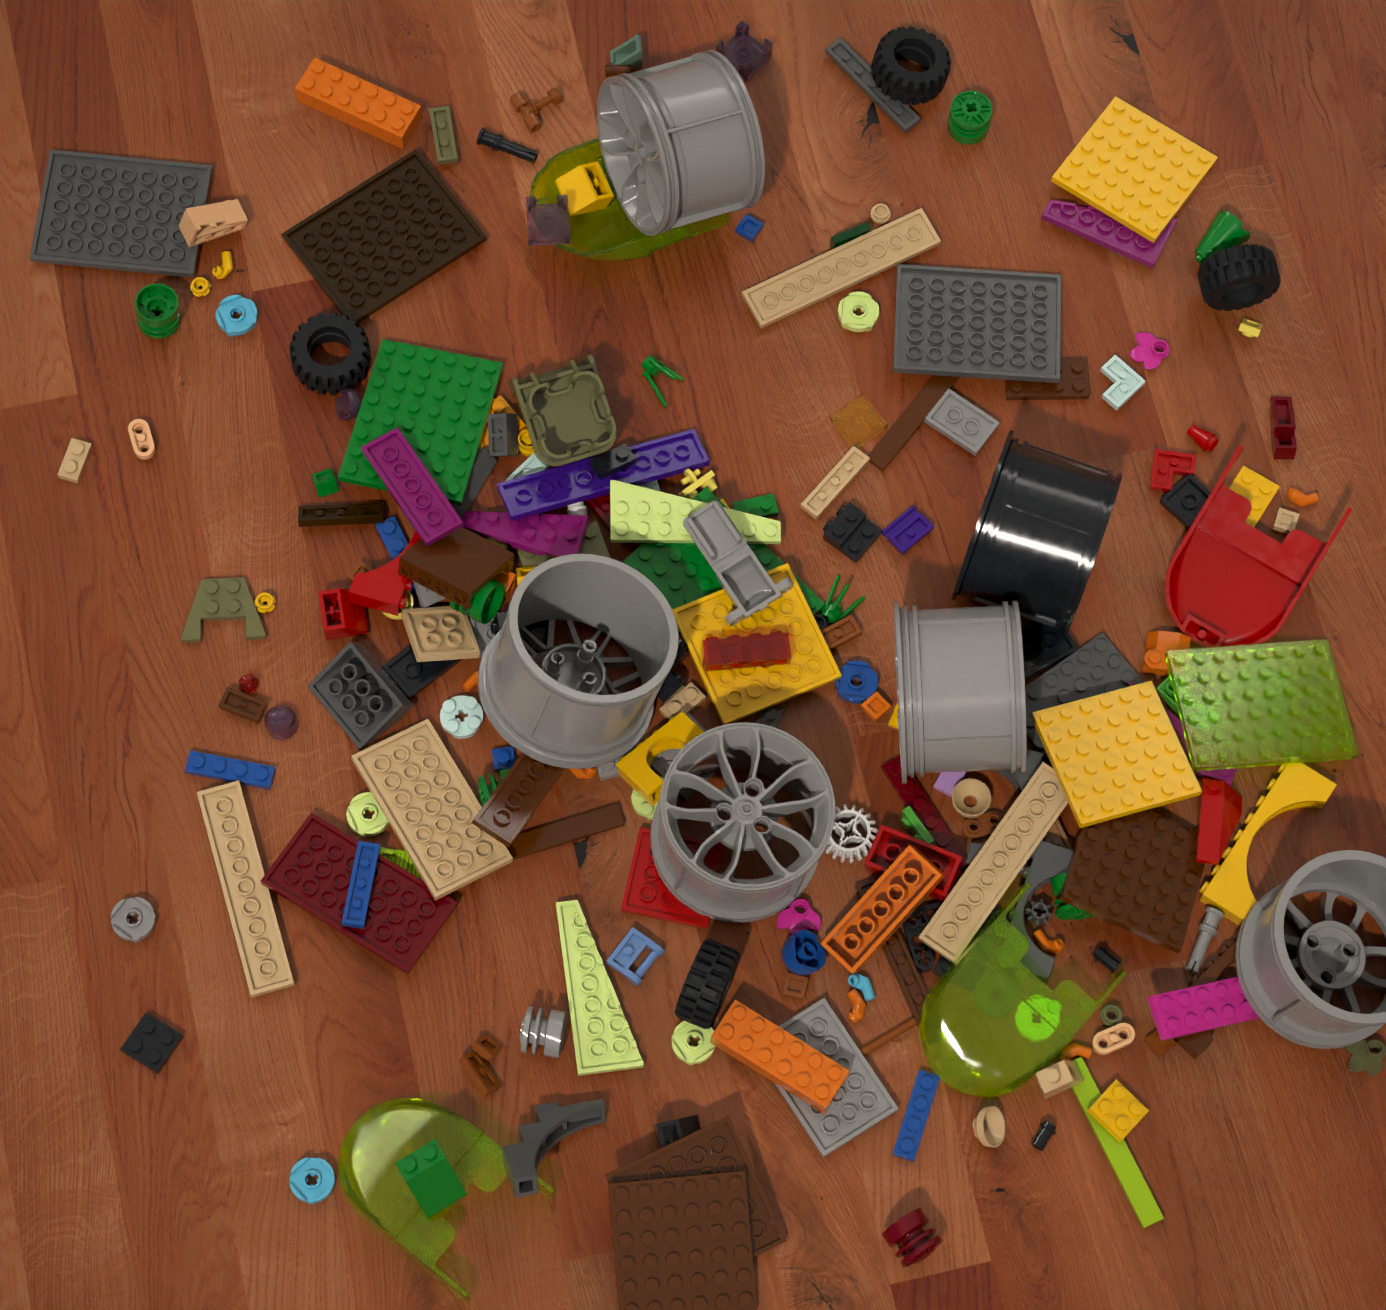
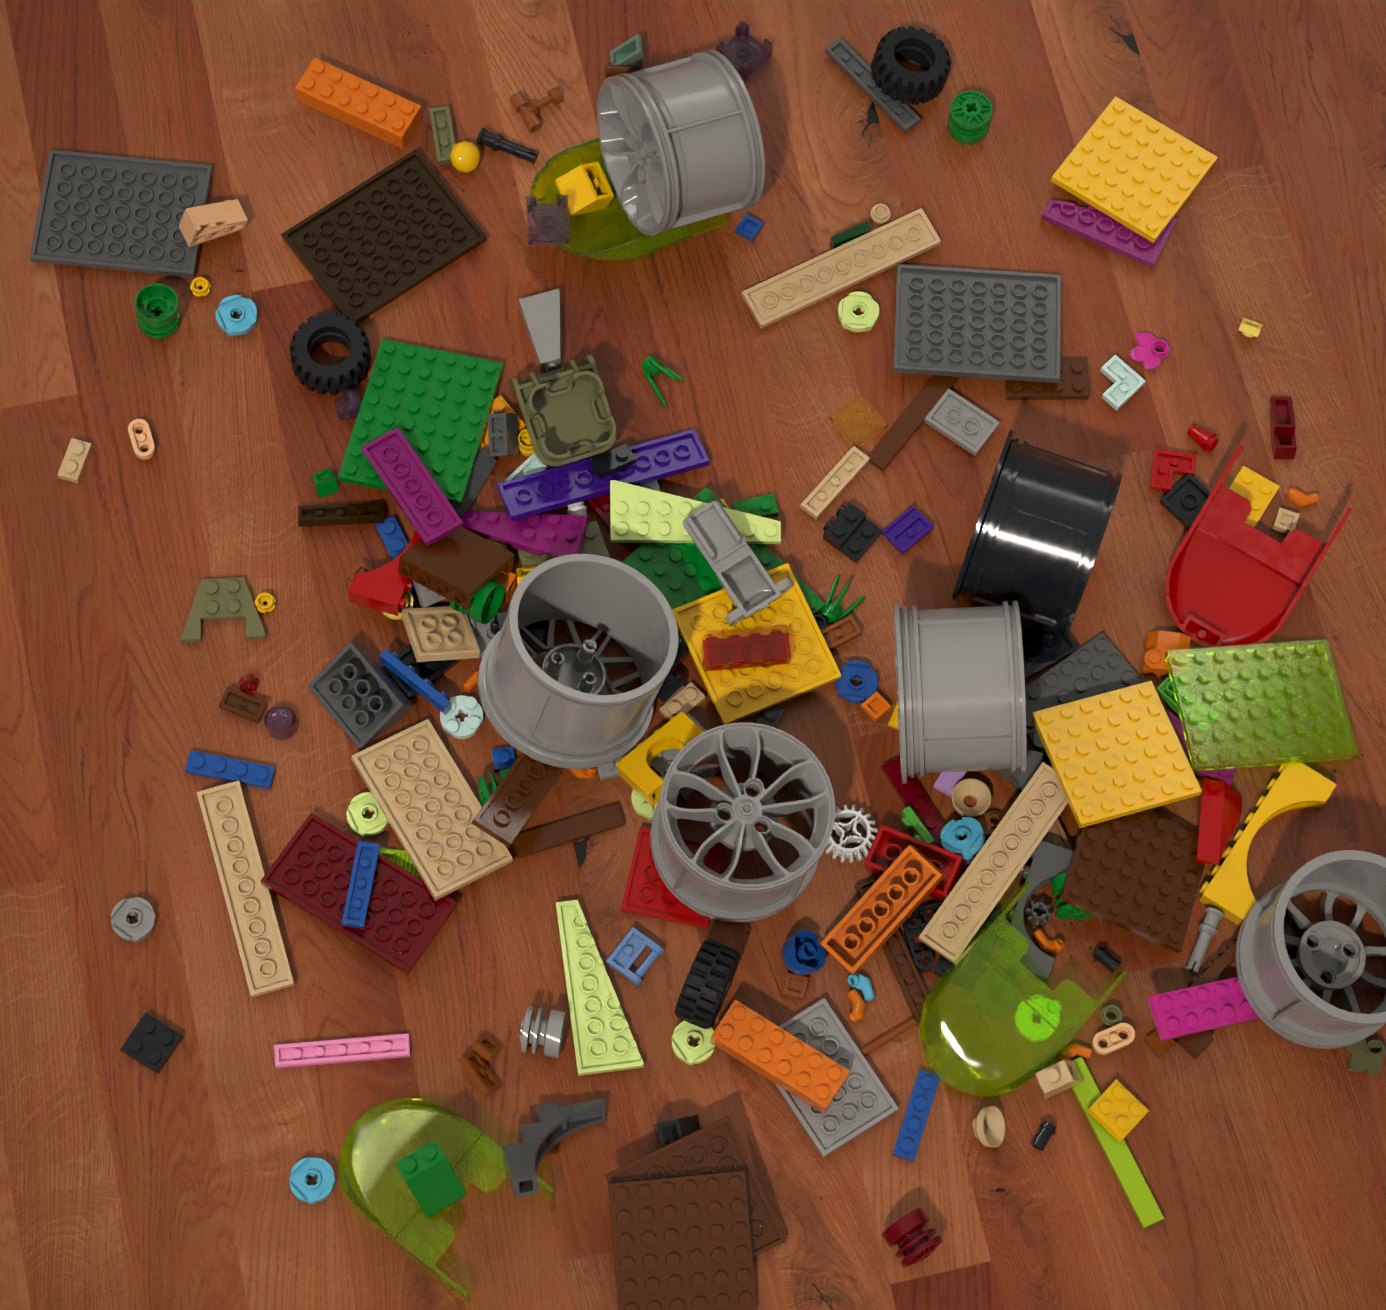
yellow arm [212,251,233,279] -> none
red slope [318,588,369,640] -> none
light yellow hips [677,468,718,499] -> none
dark pink plate [777,898,821,935] -> none
green cone [1194,209,1251,265] -> none
black tyre [1197,244,1281,311] -> none
none -> bright pink tile [274,1033,411,1068]
none -> blue plate [379,649,451,715]
none -> yellow hair [449,141,480,173]
none -> light grey slope [519,288,561,373]
none -> medium azure plate [940,817,986,860]

